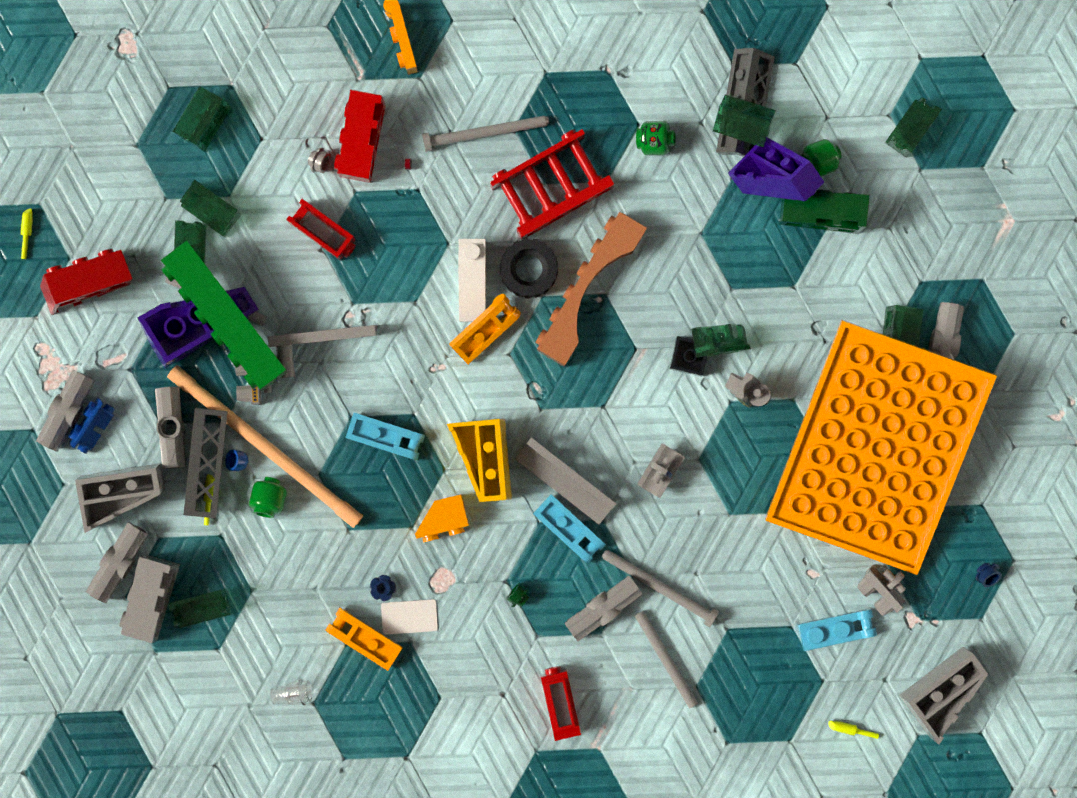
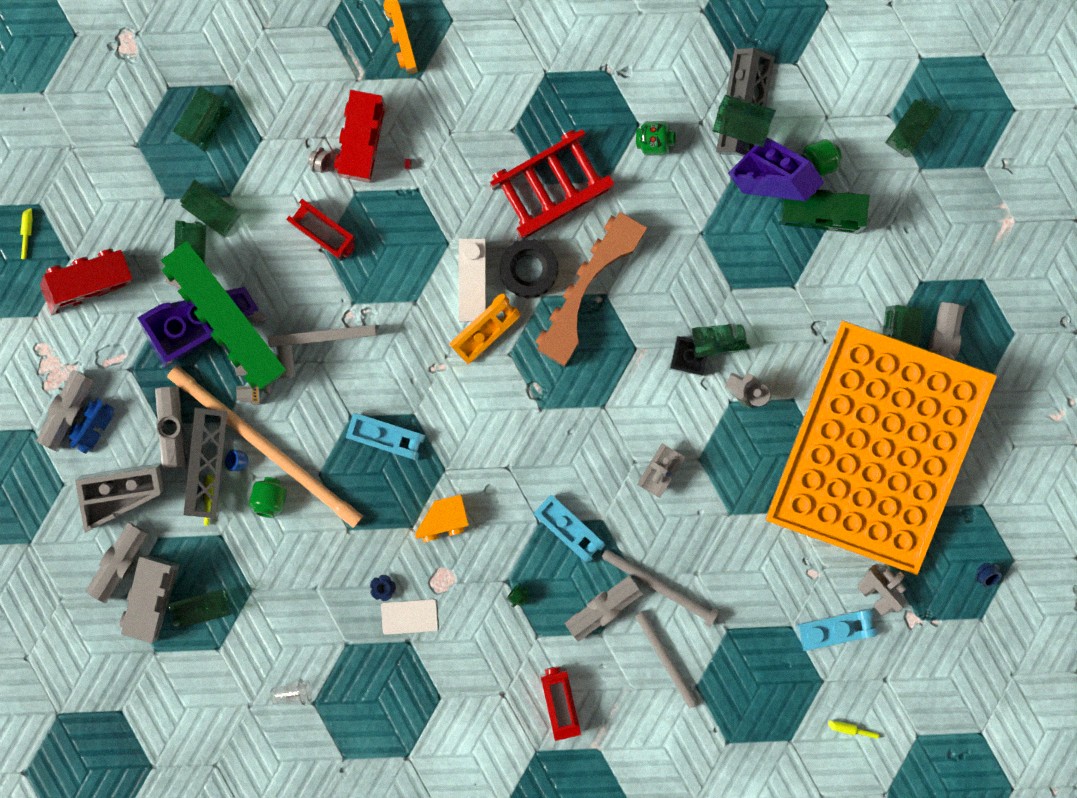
light orange plate [325,607,403,671] -> none
light grey bar [422,116,549,152] -> none
yellow wedge [447,419,512,502] -> none
light grey fence [515,437,616,524] -> none
light grey wedge [899,647,988,744] -> none

